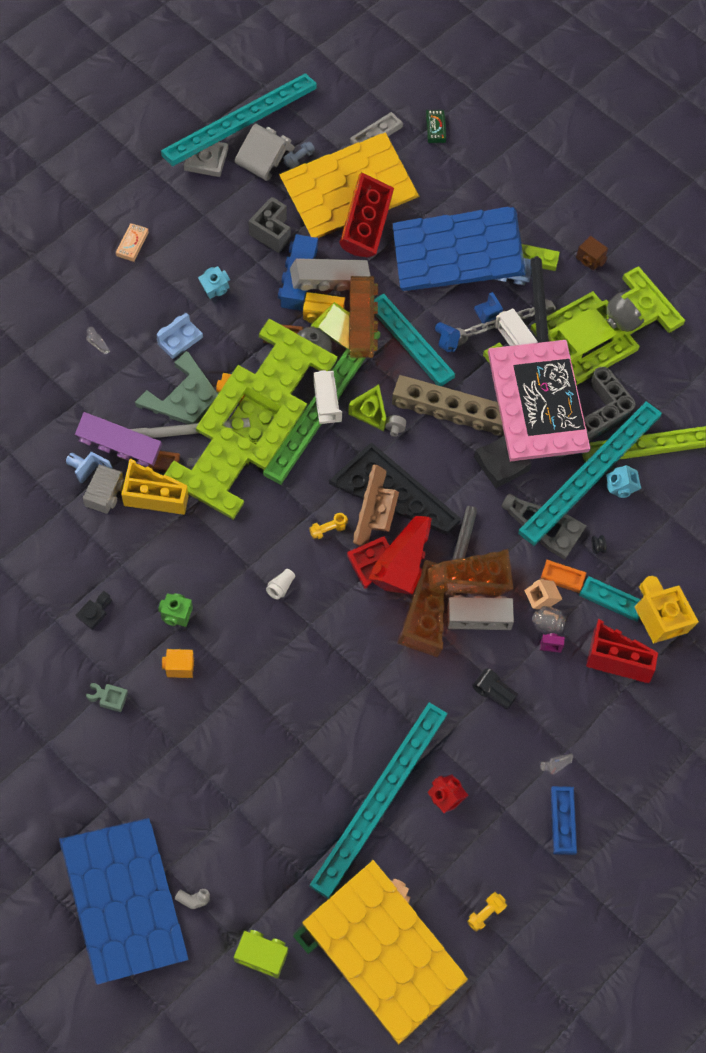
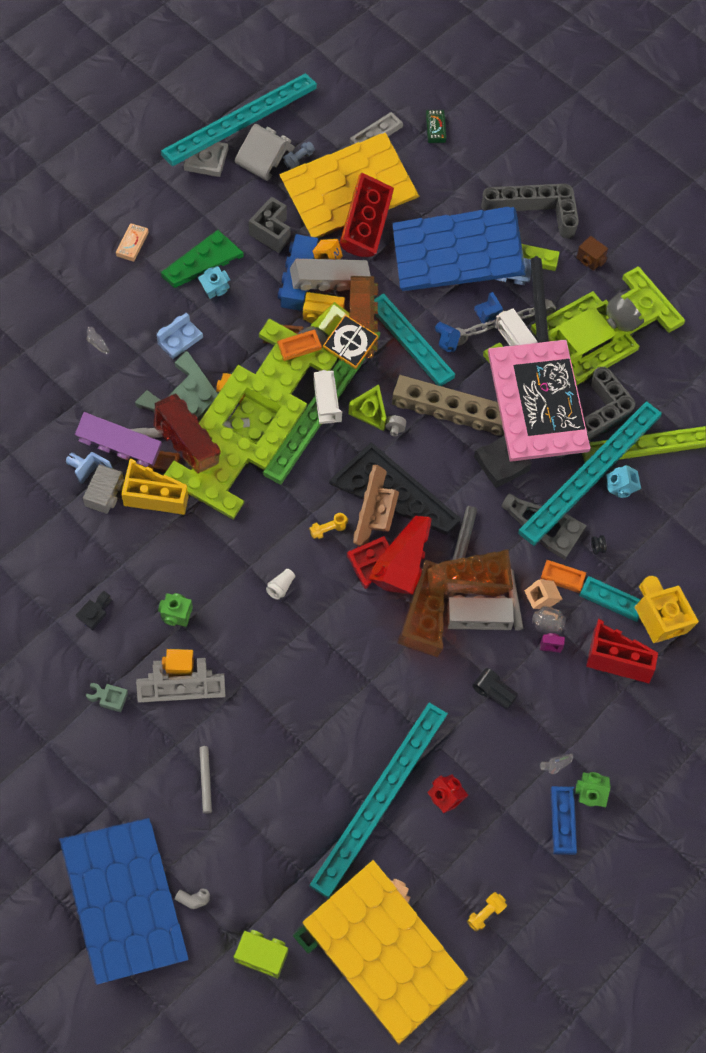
none -> light grey hinge [136,658,225,702]
none -> clear red wedge [154,393,221,474]
none -> green wing [161,230,244,288]
none -> light grey bar [199,746,212,813]
none -> orange tile [277,330,322,361]
none -> light orange brick [313,239,343,260]
none -> tile [323,315,378,369]
none -> dark grey beam [481,184,579,239]
none -> light grey bar [505,569,523,630]
none -> bright green brick [575,772,611,807]

